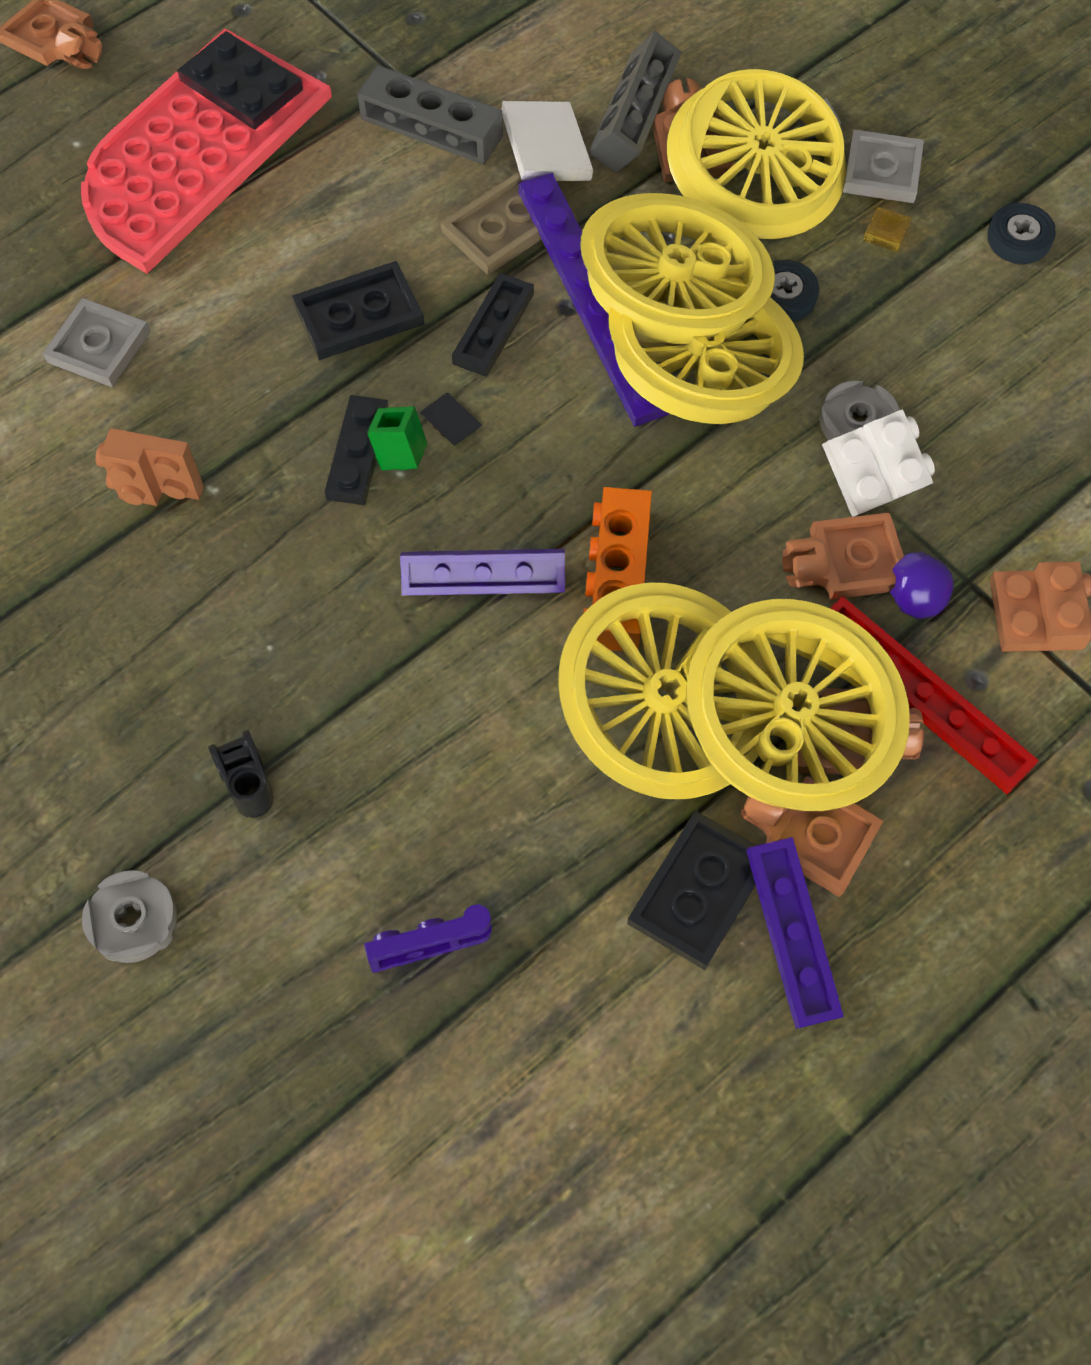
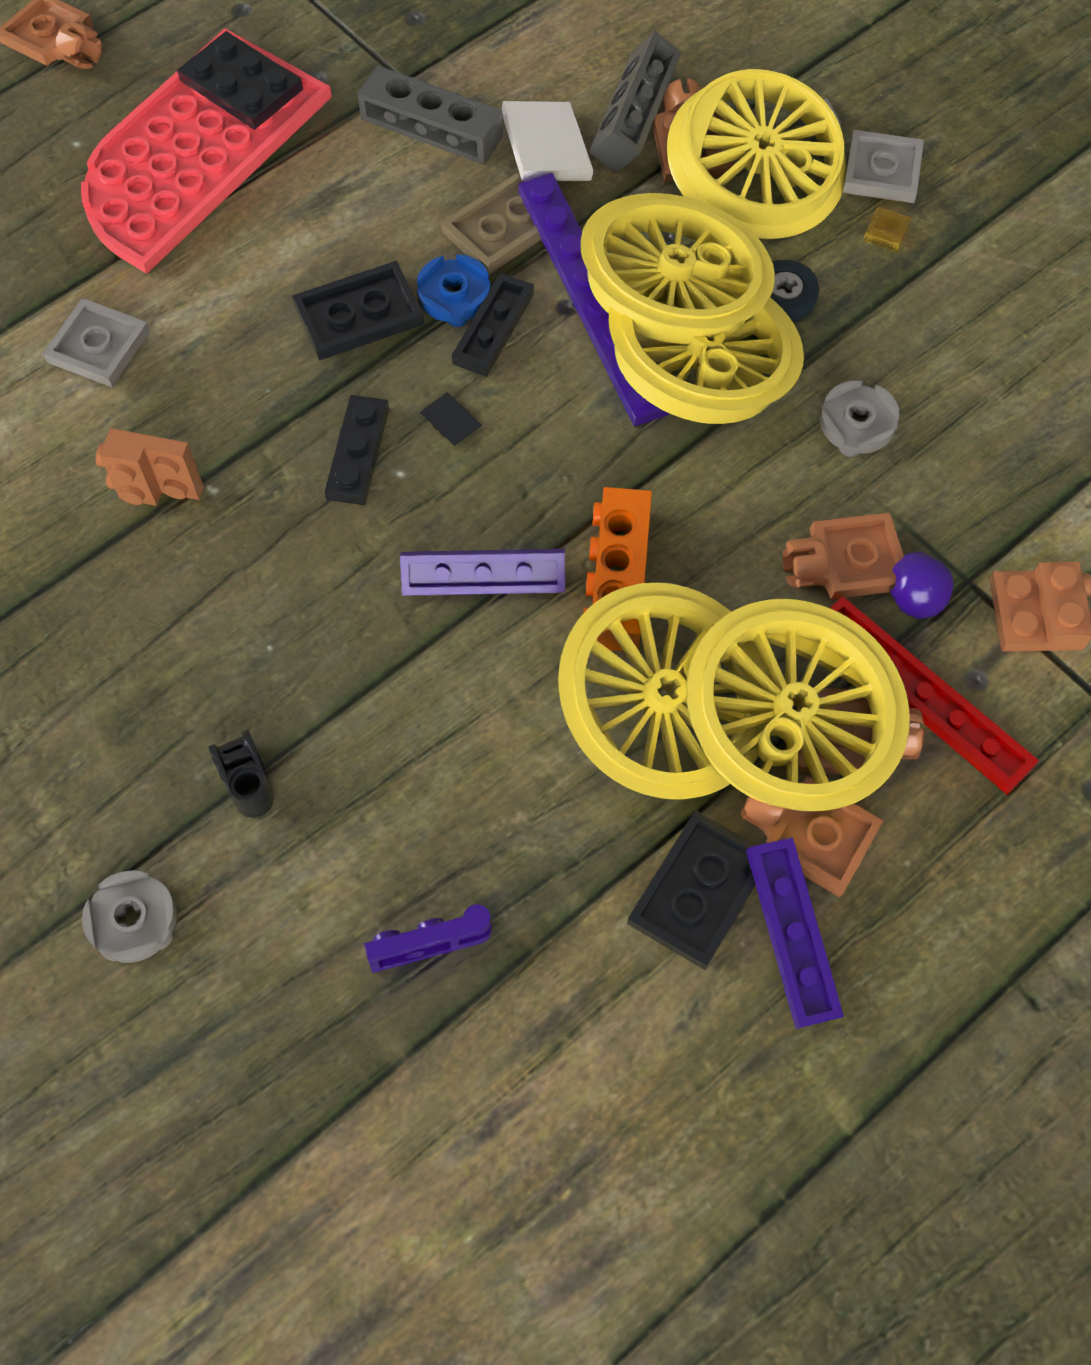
green brick [367,406,428,470] -> none
white plate [822,409,935,517] -> none
black bush [987,203,1056,264] -> none
none -> blue plate [417,254,491,327]

